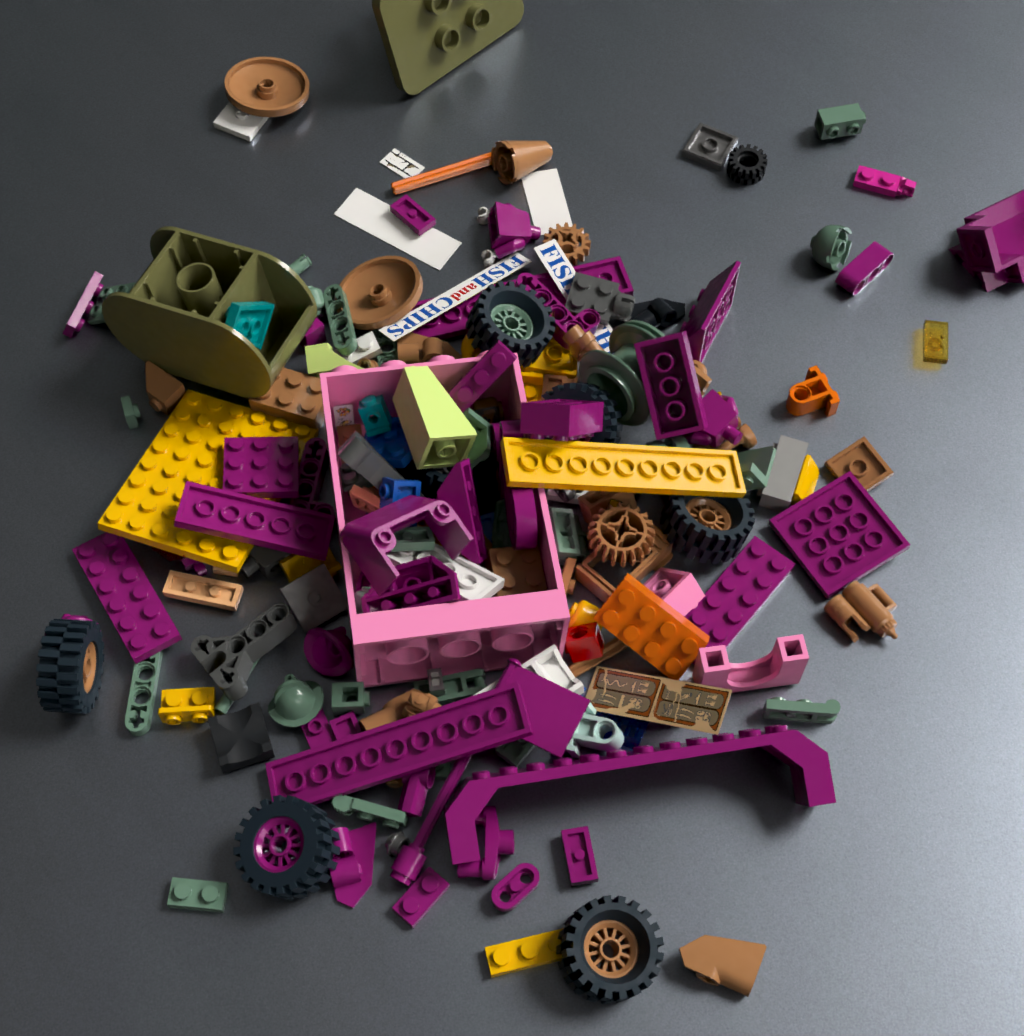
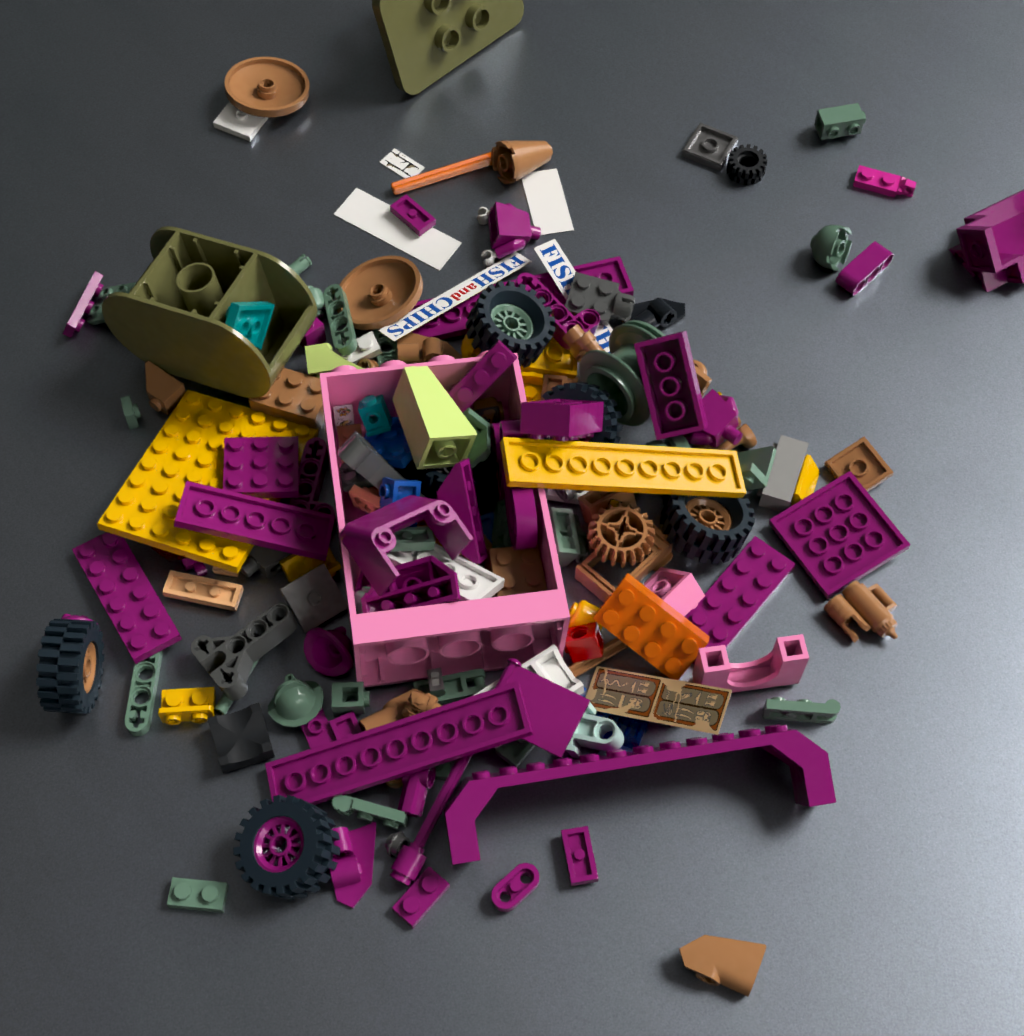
magenta connector [457,806,515,880] -> none
yellow plate [485,928,596,978] -> none
medium nougat gear [543,222,591,266] -> none
black wheel [556,895,664,1004] -> none
medium nougat plate [562,557,577,599] -> none
magenta slope [680,261,741,363] -> none
orange pin [786,365,840,417] -> none
clear yellow plate [923,320,948,364] -> none

